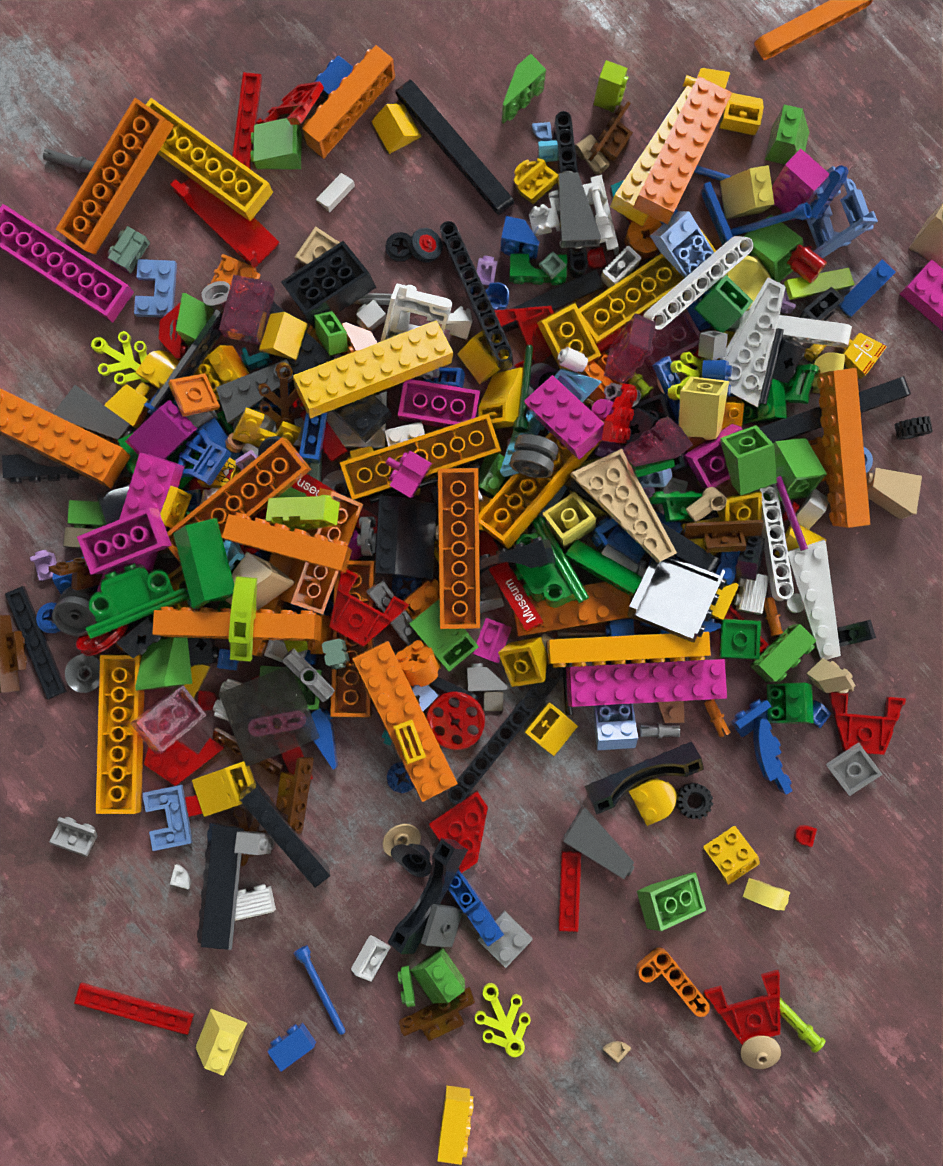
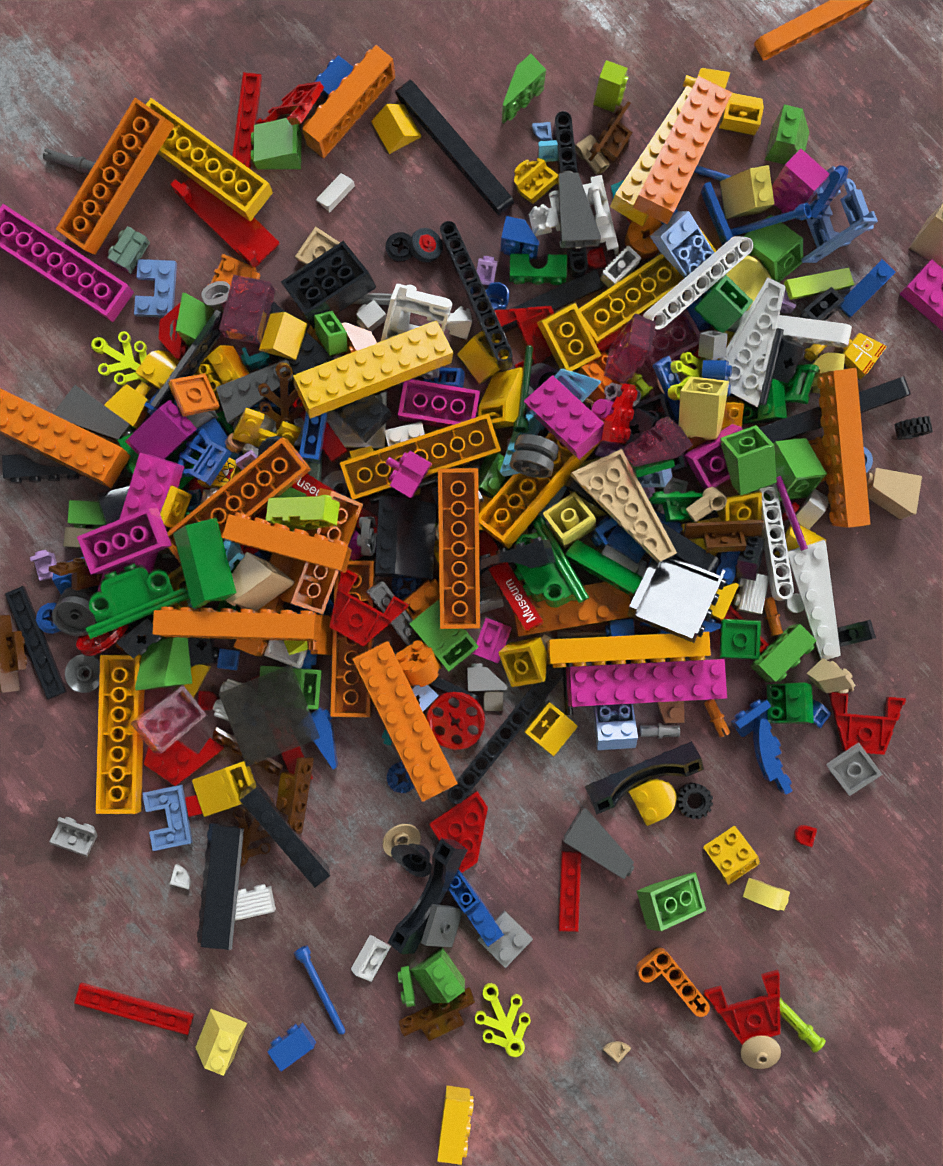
lime slope [229,576,257,661] -> none
light grey brick [234,831,274,855] -> none
clear pink beam [248,710,306,737] -> none
light grey piece [281,648,335,702] -> none
sand green brick [322,639,350,670] -> none
yellow tile [393,719,426,764] -> none
sand green tile [539,252,566,279] -> none
white brick [558,347,588,372] -> none
red piece [787,244,827,284] -> none

